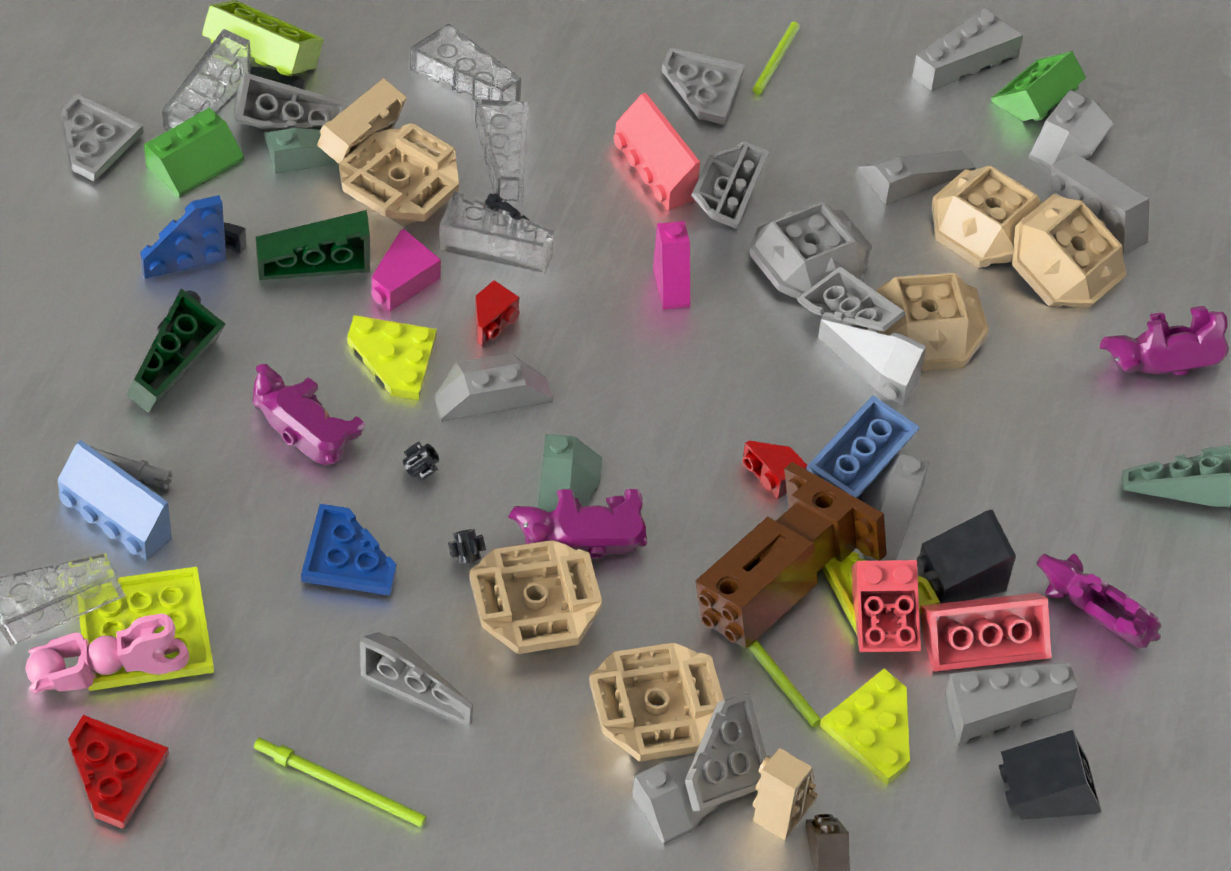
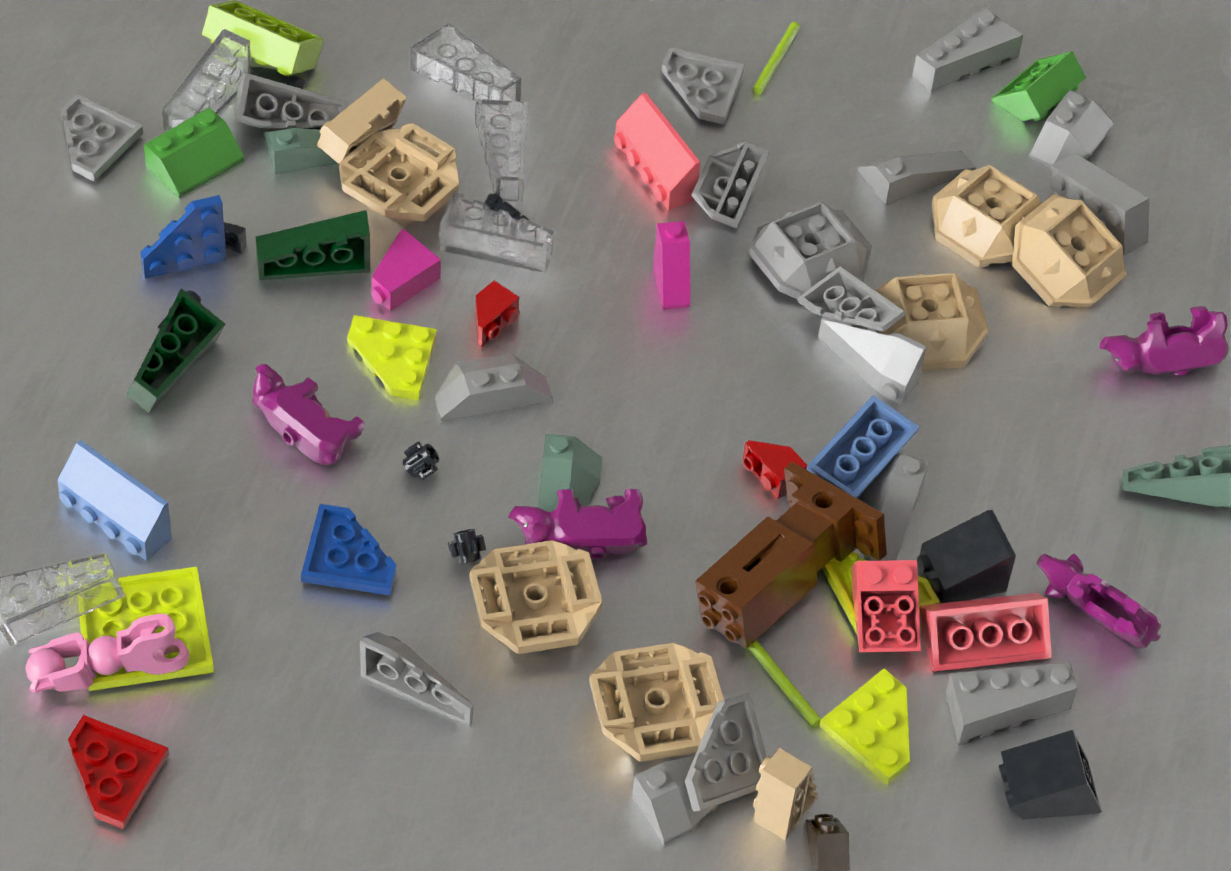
light grey pin [90,446,173,489] -> none
lime bar [254,737,427,828] -> none

